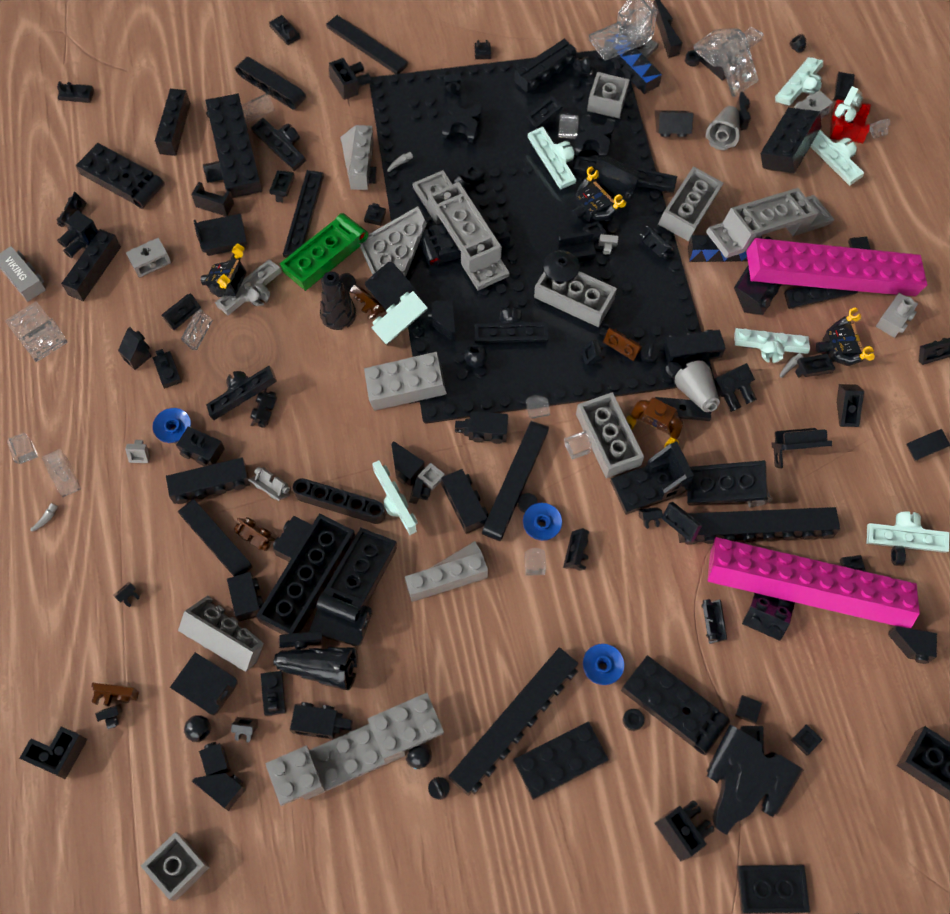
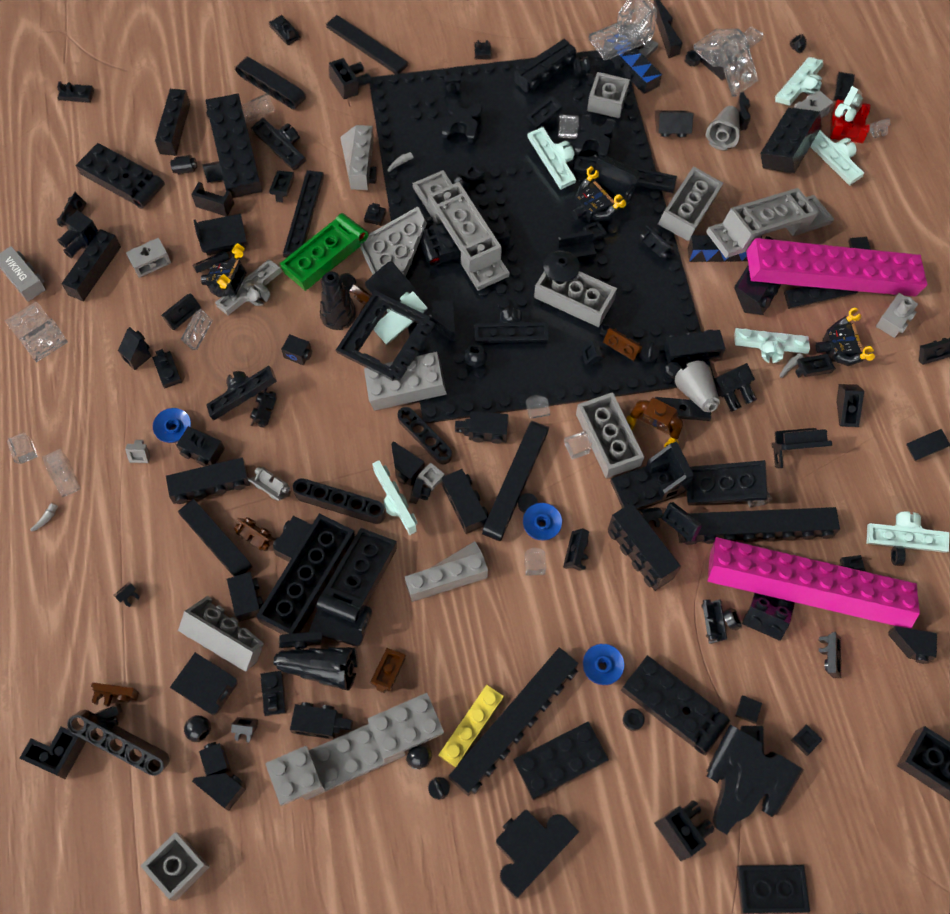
light grey tile [599,234,618,255] -> none
none -> black beam [67,710,170,776]
none -> black brick [170,155,197,175]
none -> black plate [192,251,230,273]
none -> black brick [281,334,312,366]
none -> black hinge [336,291,436,381]
none -> reddish brown plate [370,648,406,693]
none -> black beam [397,407,452,464]
none -> light yellow plate [439,685,504,768]
none -> black brick [496,810,579,899]
none -> black brick [608,502,681,591]
none -> black tile [723,608,742,630]
none -> black plate [819,632,841,678]

